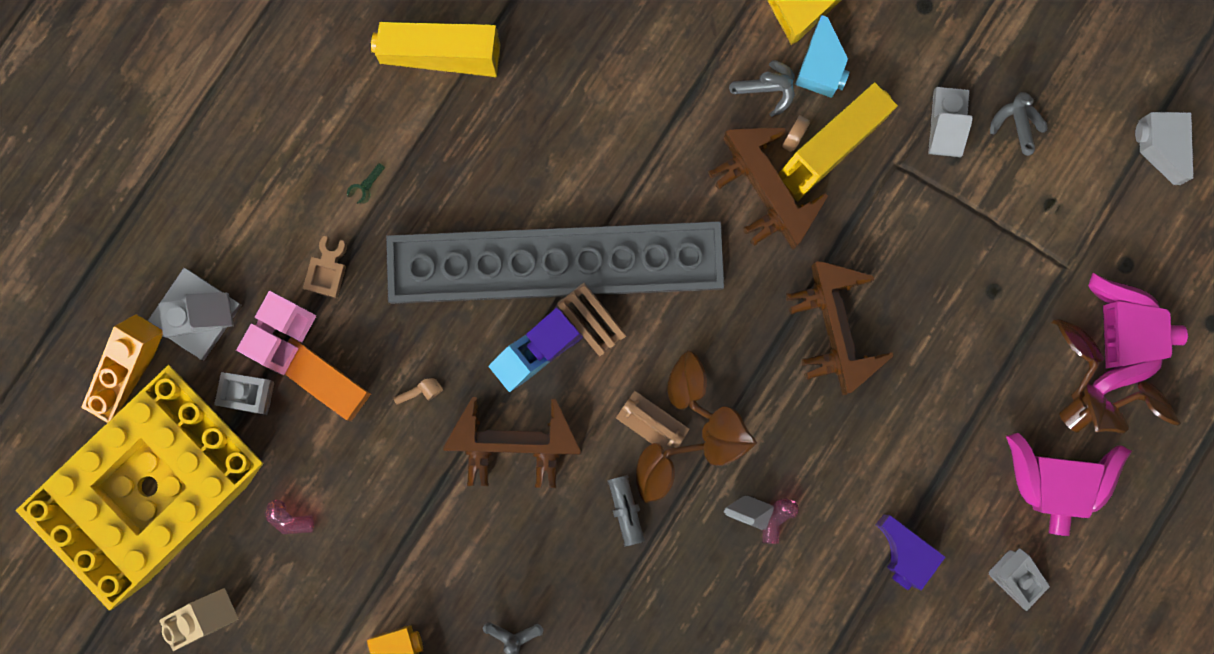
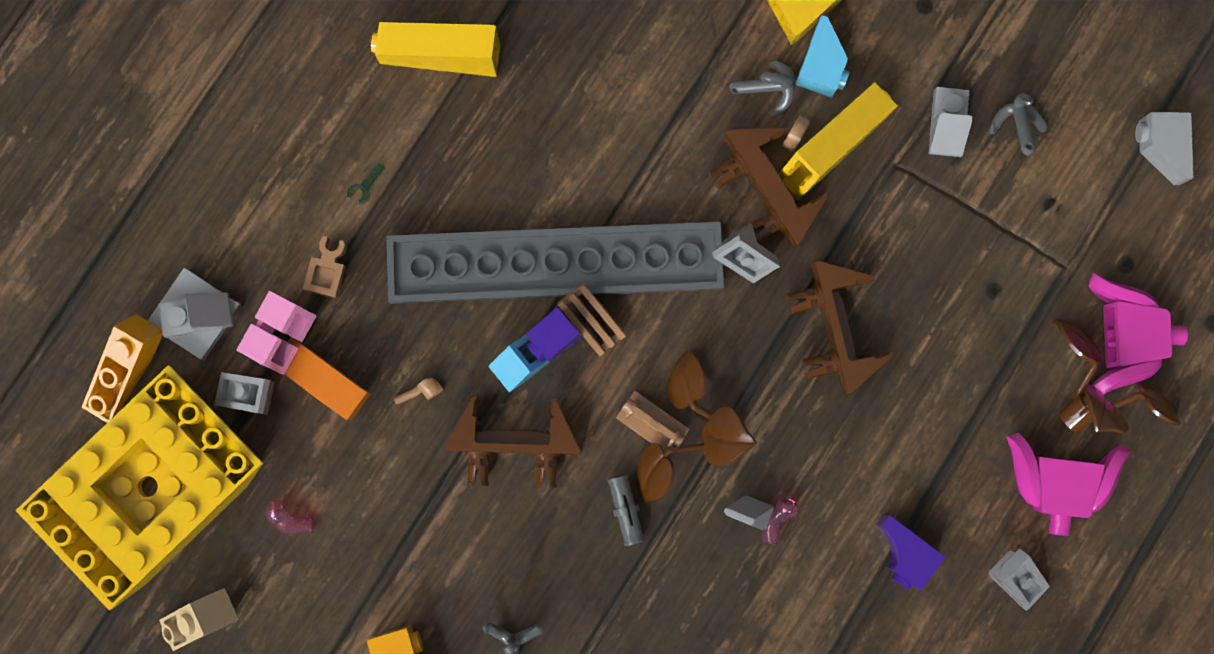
none -> light grey slope [712,223,780,283]

